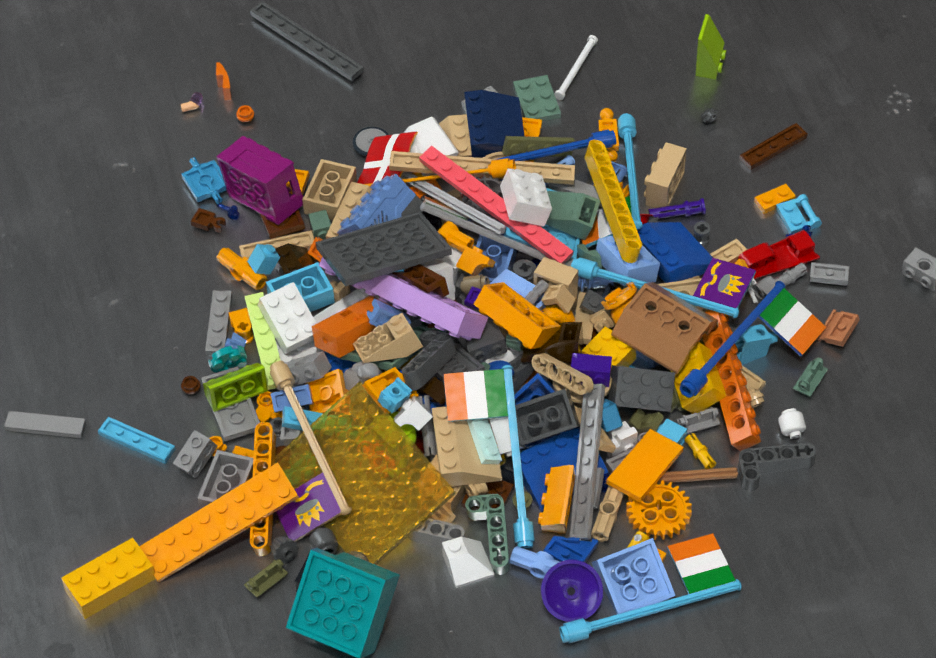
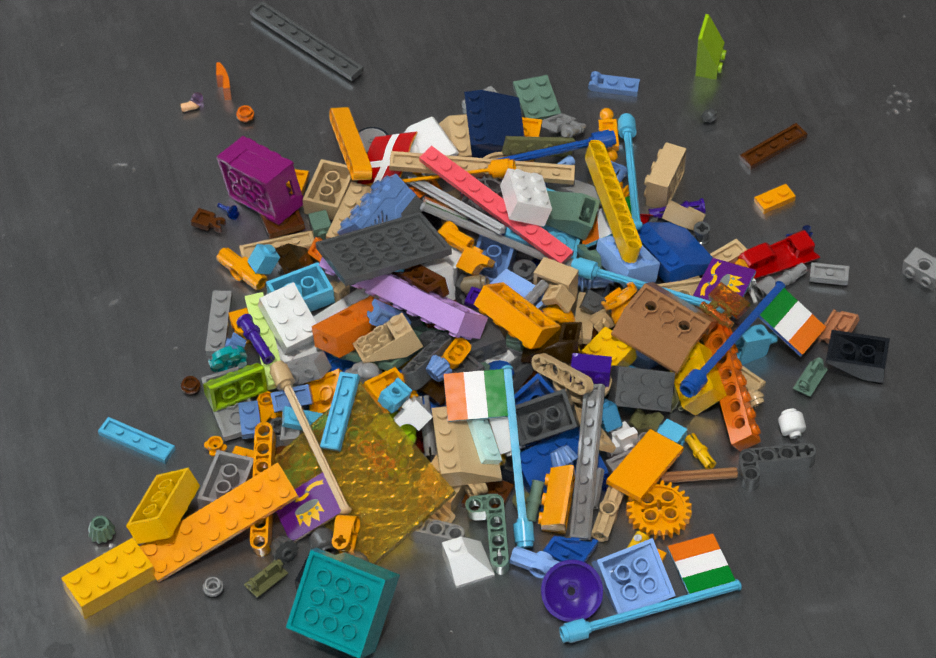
light grey tile [4,411,86,439] -> none
light grey brick [173,430,217,479] -> none
dark azure plate [181,157,227,204] -> none
white bar [554,35,598,100] -> none
light grey hinge [676,407,720,434] -> none
medium azure plate [776,194,822,235] -> none
none -> sand green piece [88,515,115,544]
none -> yellow brick [126,467,200,544]
none -> light grey plate [203,577,224,597]
none -> dark purple pin [236,314,275,364]
none -> medium blue plate [238,400,260,439]
none -> medium azure tile [320,372,360,452]
none -> light orange beam [329,107,372,181]
none -> light orange piece [332,515,360,554]
none -> medium blue piece [426,355,453,382]
none -> light orange plate [441,338,471,369]
none -> sand green pin [526,480,545,522]
none -> light grey plate [542,113,586,138]
none -> medium blue piece [550,445,578,467]
none -> medium blue plate [588,71,640,97]
none -> tan slope [662,200,706,230]
none -> clear orange plate [700,282,751,329]
none -> black slope [826,330,890,383]

